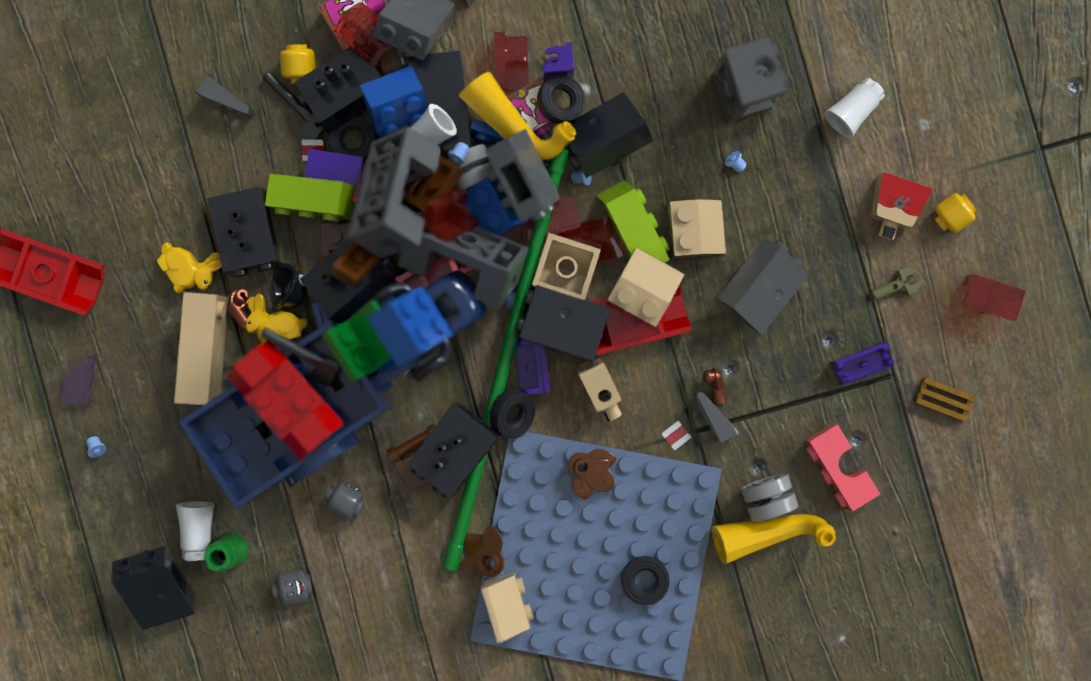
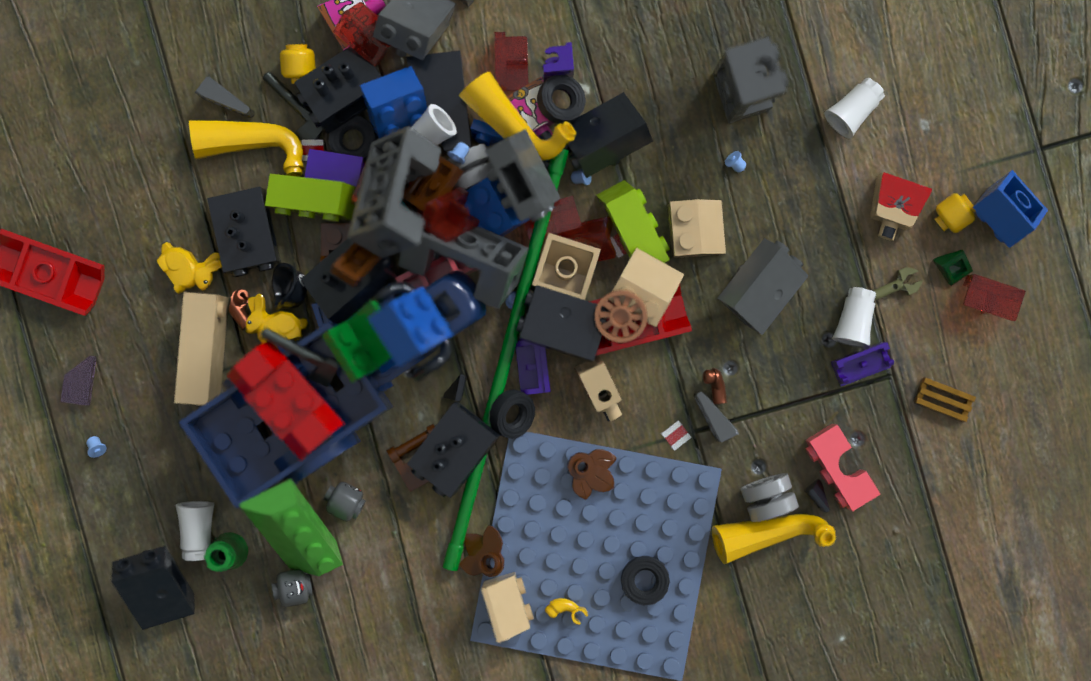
none -> yellow animal [189,120,304,177]
none -> bright green slope [240,479,343,576]
none -> black slope [443,374,467,401]
none -> yellow arm [545,598,588,625]
none -> nougat wheel [595,290,647,342]
none -> black slope [805,479,830,513]
none -> white plant [832,287,876,348]
none -> dark green slope [933,250,973,286]
none -> blue brick [973,170,1048,248]

